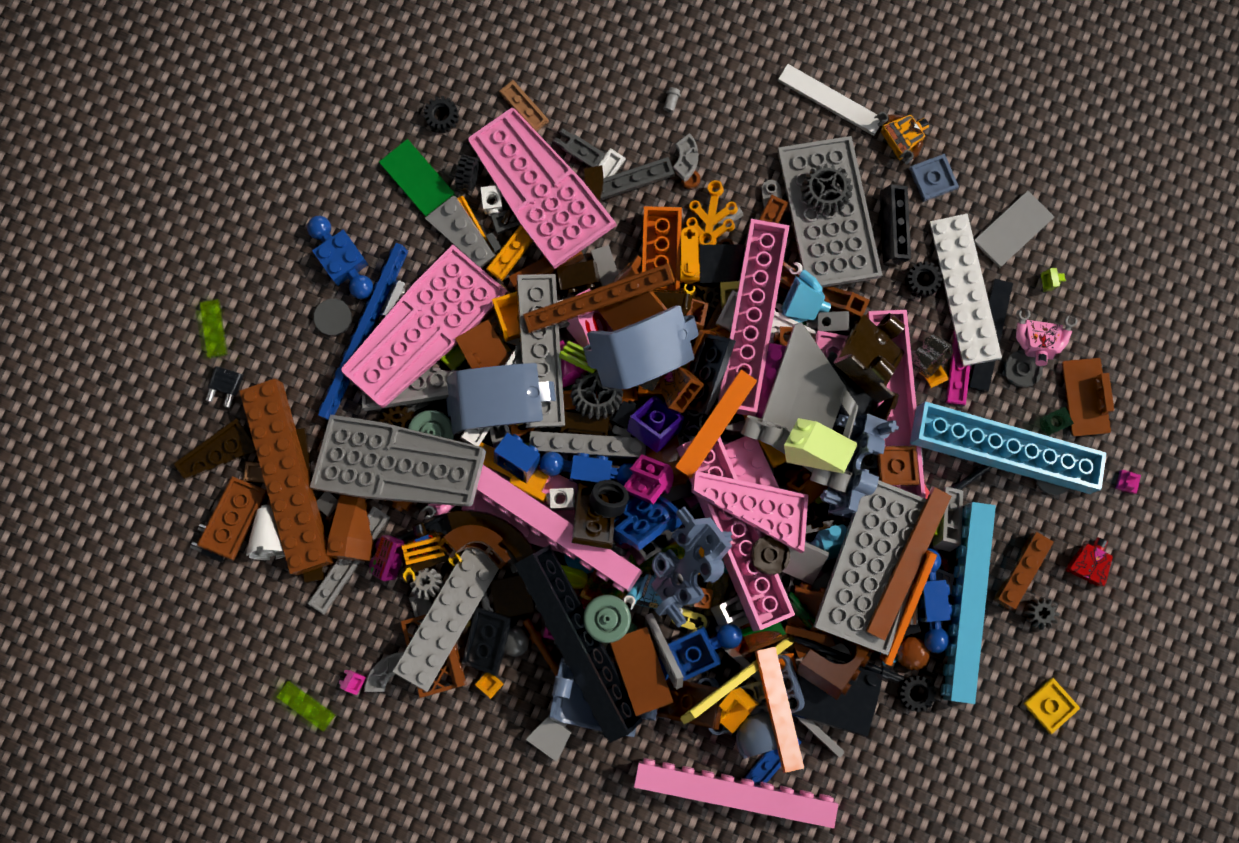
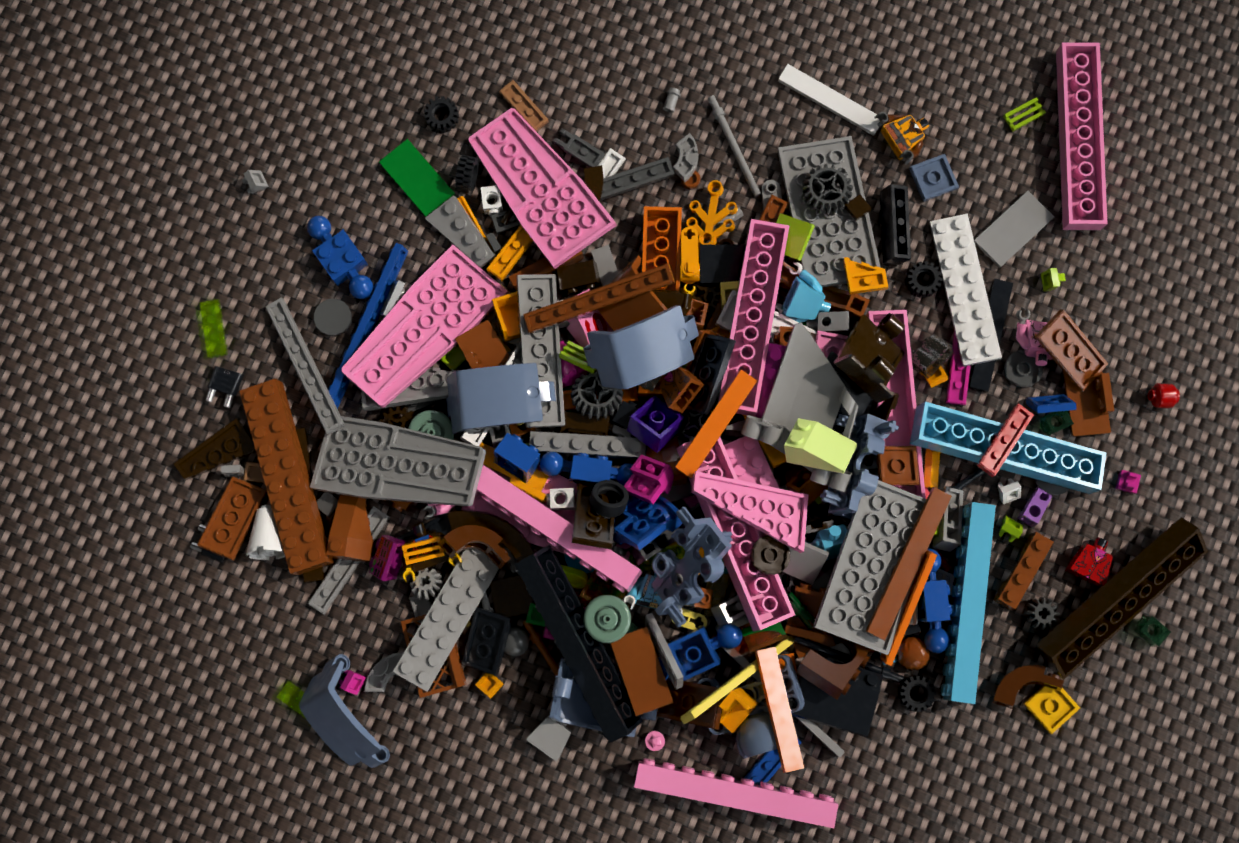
none -> light grey tile [221,465,245,477]
none -> light grey tile [242,170,269,194]
none -> light grey tile [265,297,345,435]
none -> sand blue panel [299,654,390,768]
none -> green tile [526,603,545,627]
none -> bright pink tile [645,731,665,751]
none -> light grey bar [708,95,761,197]
none -> lime tile [776,213,815,261]
none -> light orange wing [843,257,888,295]
none -> dark brown tile [845,194,872,221]
none -> light orange tile [924,449,940,489]
none -> tile [977,403,1034,477]
none -> reddish brown arch [993,665,1064,709]
none -> white tile [998,478,1021,504]
none -> lime tile [999,516,1023,542]
none -> lime tile [1003,97,1046,132]
none -> medium lavender leg [1017,487,1052,527]
none -> blue tile [1026,394,1076,413]
none -> dark orange tile [1035,309,1108,391]
none -> dark brown brick [1036,517,1208,680]
none -> bright pink brick [1056,43,1107,230]
none -> clear green brick [1134,616,1171,647]
none -> red head [1148,383,1180,409]

